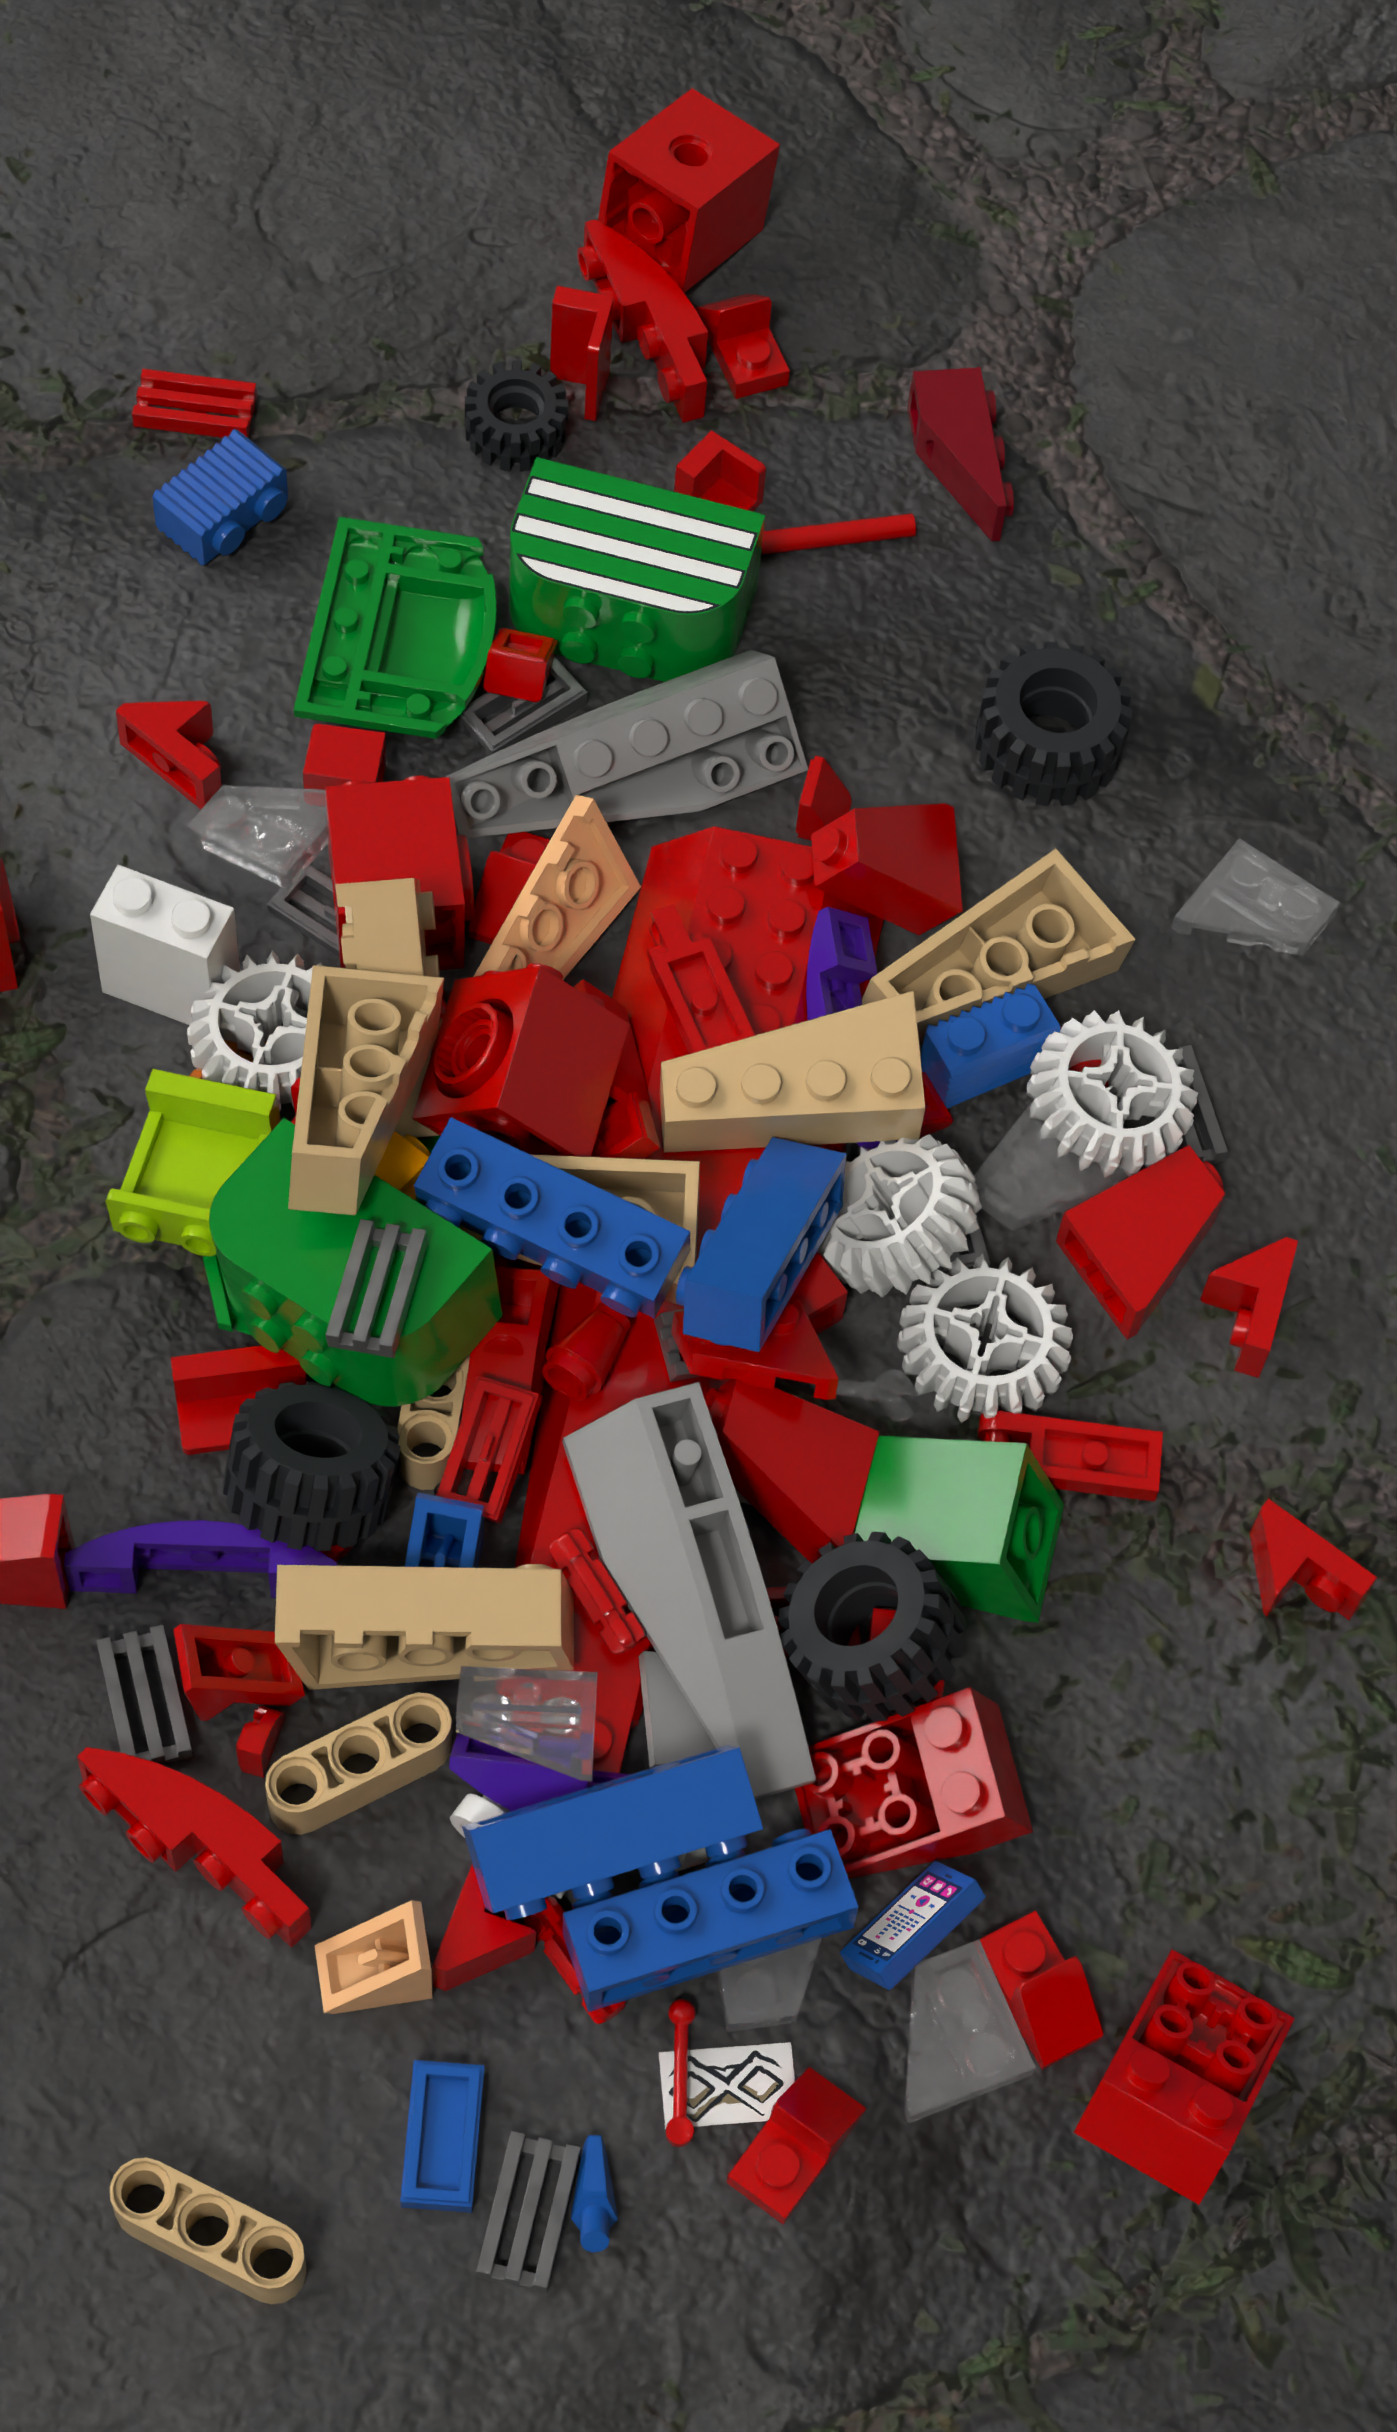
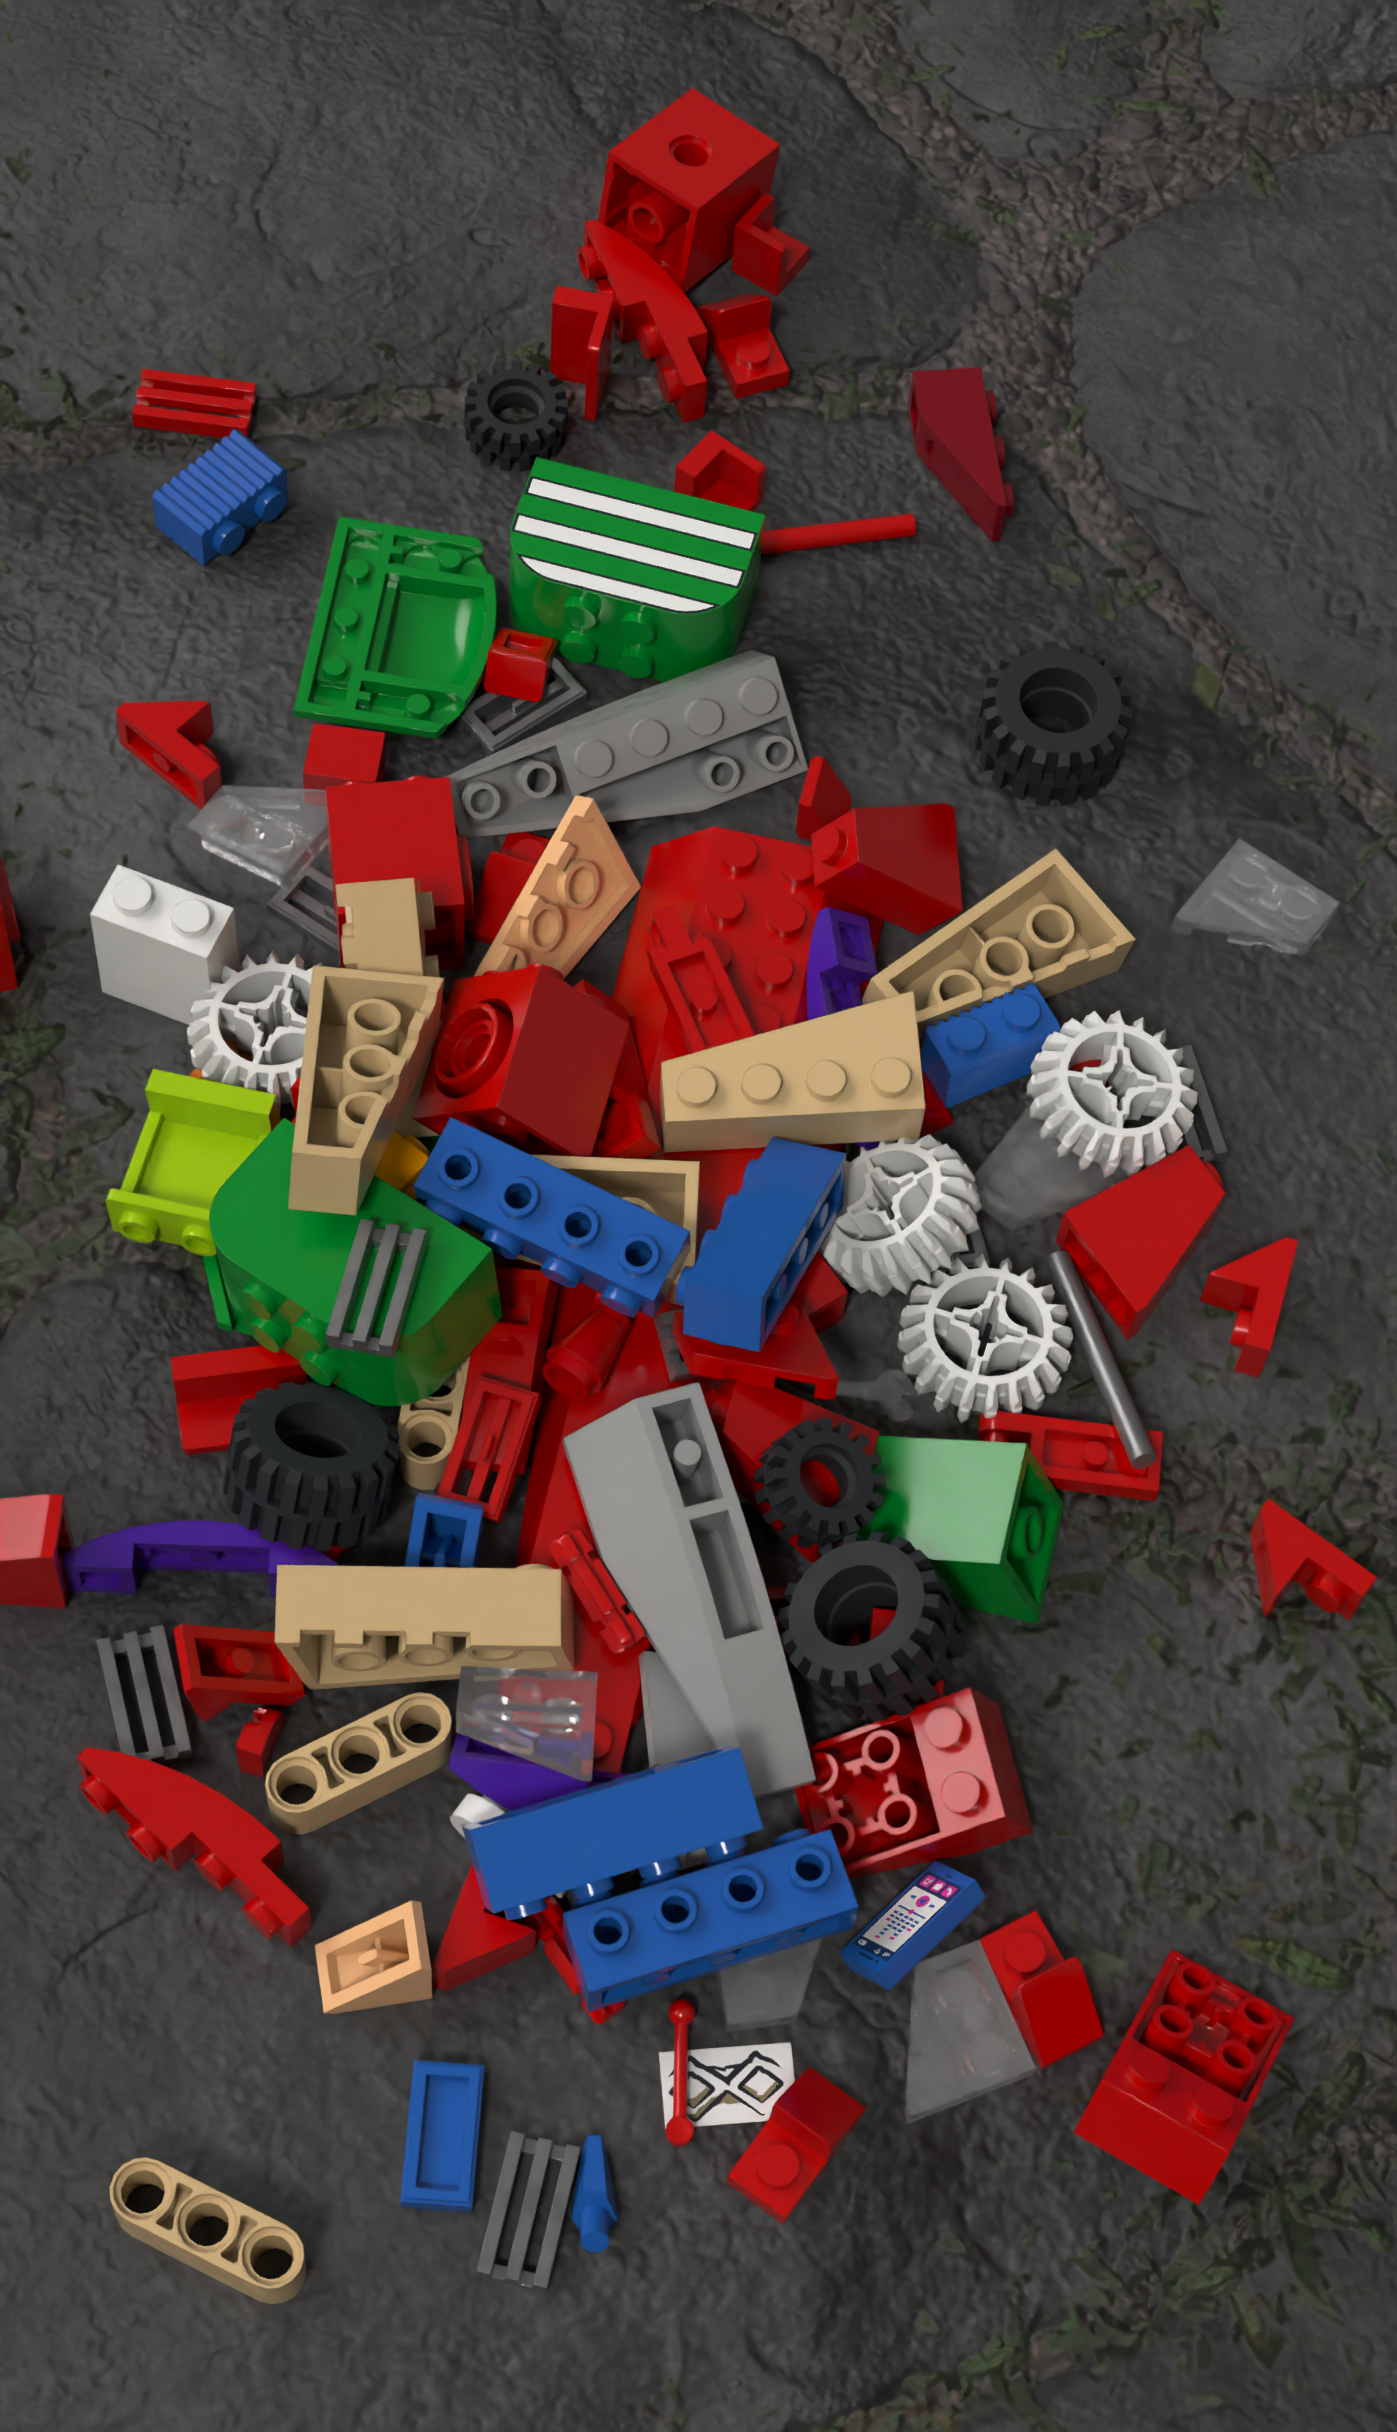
none -> red panel [731,193,810,297]
none -> black tyre [753,1418,886,1549]
none -> flat silver bar [1045,1251,1157,1469]

